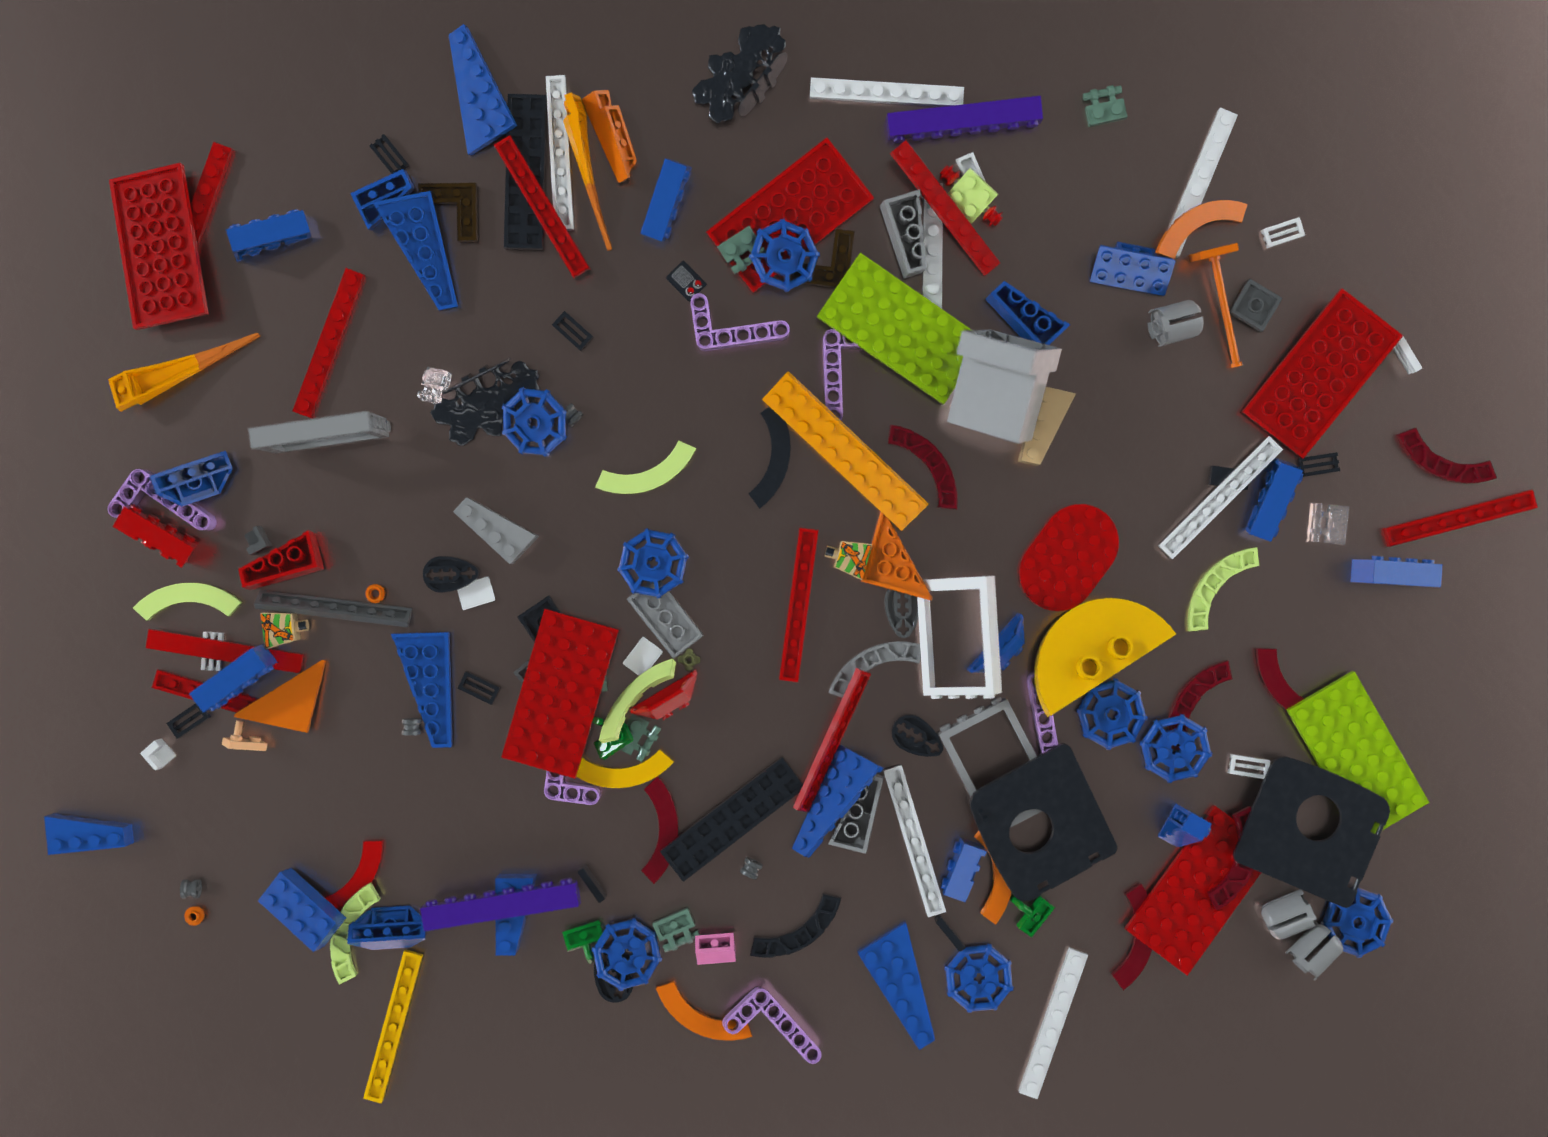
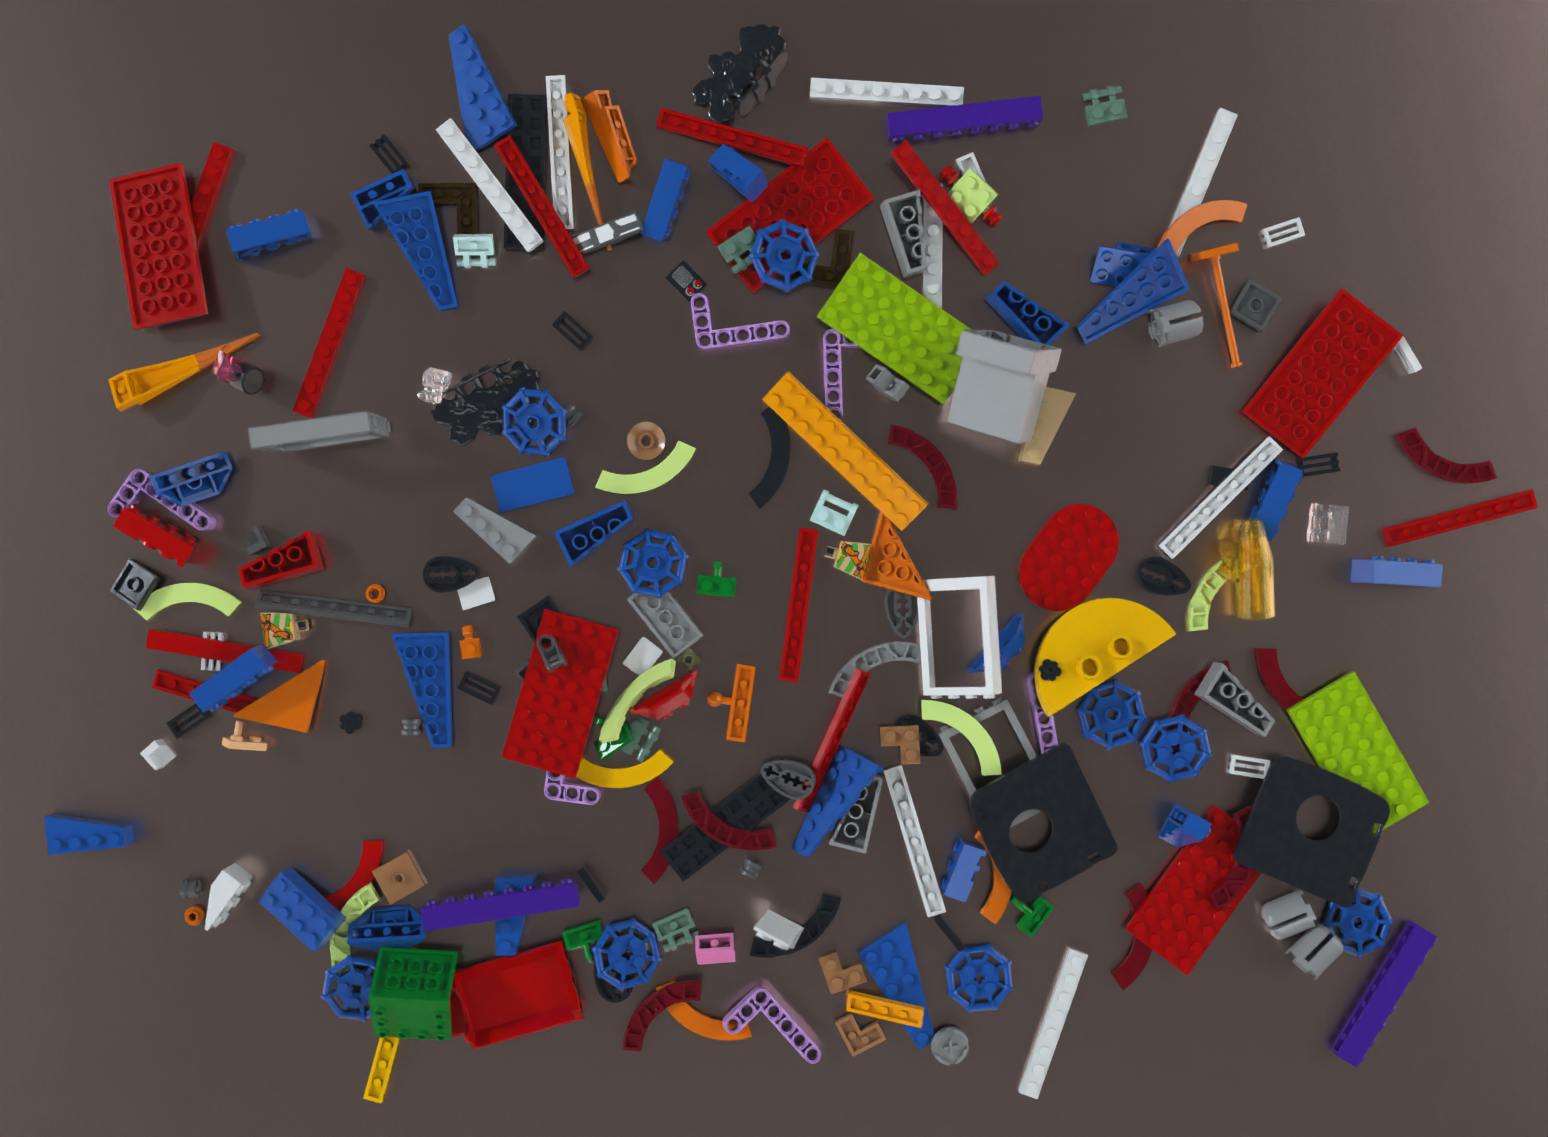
none -> plate [110,558,160,611]
none -> white slope [205,863,254,931]
none -> piece [211,351,266,395]
none -> blue plate [321,954,377,1022]
none -> black plant [339,712,361,734]
none -> green bracket [369,947,458,1041]
none -> medium nougat plate [372,852,425,905]
none -> white plate [435,118,544,253]
none -> red panel [450,941,584,1050]
none -> light aqua plate [453,234,496,268]
none -> orange plate [459,625,483,660]
none -> blue tile [491,457,575,513]
none -> dark grey piece [537,634,568,673]
none -> blue wedge [554,499,634,567]
none -> slope [572,211,644,255]
none -> dark red tile [622,980,702,1052]
none -> medium nougat dish [627,422,666,460]
none -> red tile [656,108,808,168]
none -> dark red tile [681,791,777,851]
none -> green plate [696,561,736,597]
none -> orange plate [707,663,756,742]
none -> blue wedge [708,144,768,203]
none -> white slope [753,909,804,950]
none -> dark grey piece [761,760,816,800]
none -> light aqua plate [810,489,859,536]
none -> medium nougat plate [818,951,867,995]
none -> medium nougat plate [835,1012,886,1057]
none -> light orange plate [846,990,925,1028]
none -> light grey brick [865,364,910,402]
none -> medium nougat plate [880,725,921,765]
none -> yellowish green tile [921,700,1002,776]
none -> light grey tile [931,1026,969,1065]
none -> black plant [1039,659,1061,681]
none -> blue wing [1076,238,1190,345]
none -> black piece [1136,557,1191,595]
none -> light grey wedge [1194,662,1275,737]
none -> clear yellow piece [1219,519,1275,619]
none -> dark purple brick [1331,920,1437,1068]

